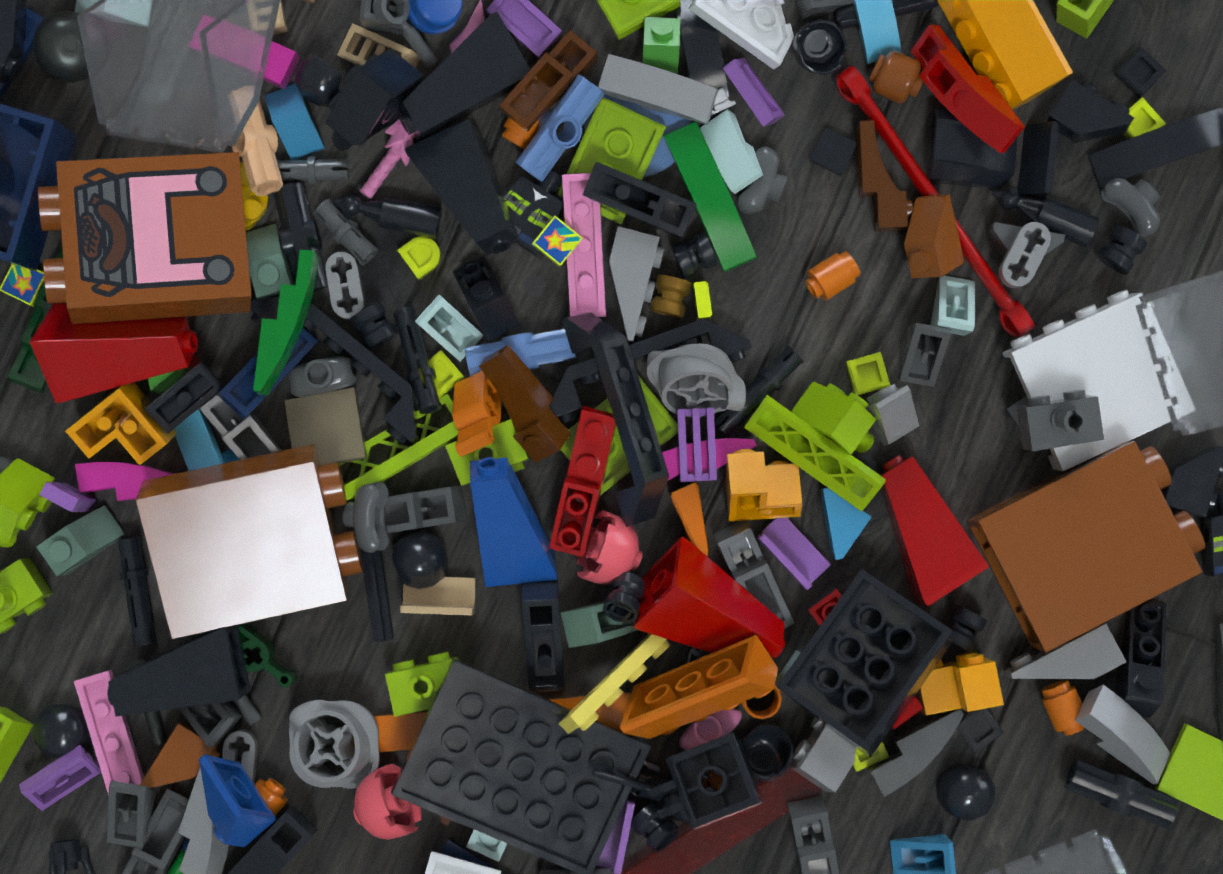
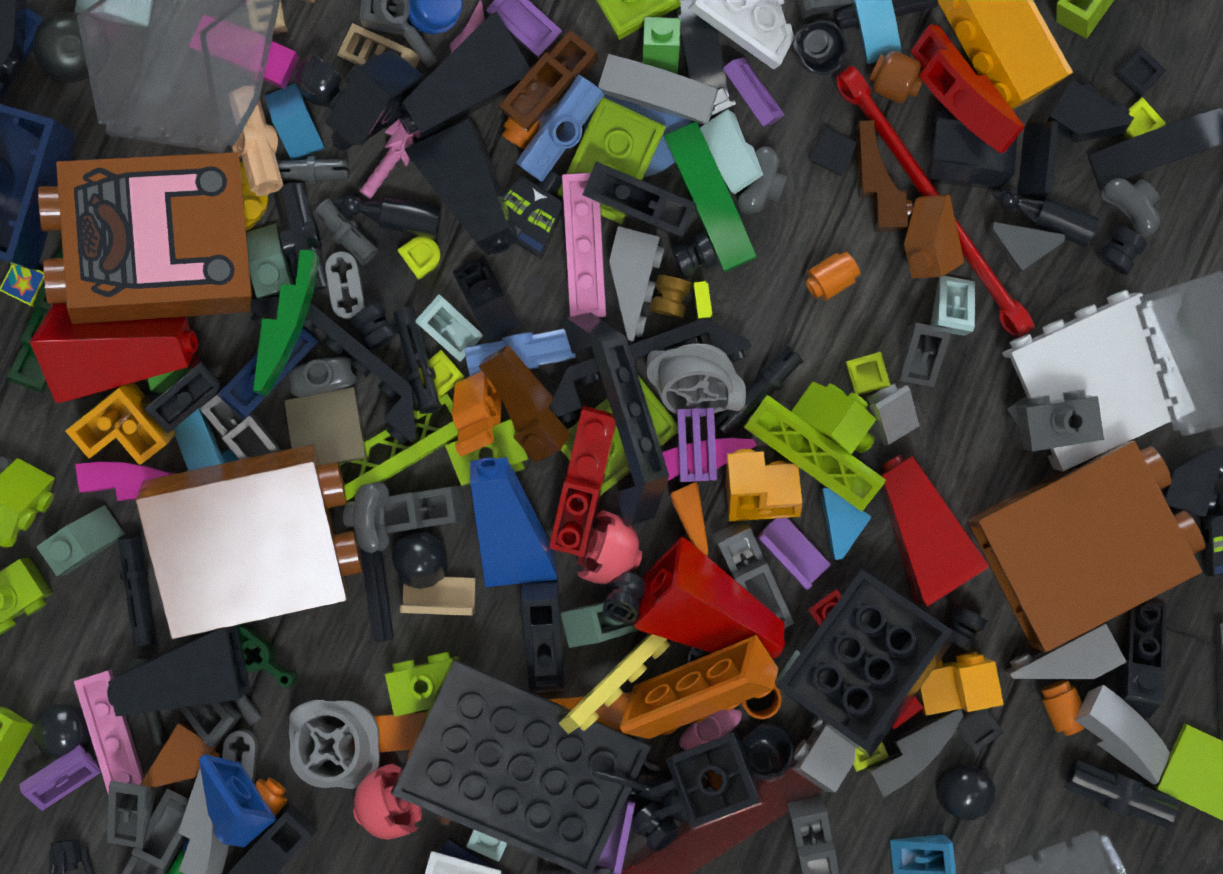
medium lavender tile [40,482,97,512] -> none
tile [532,215,583,267] -> none
light grey beam [999,222,1051,288] -> none

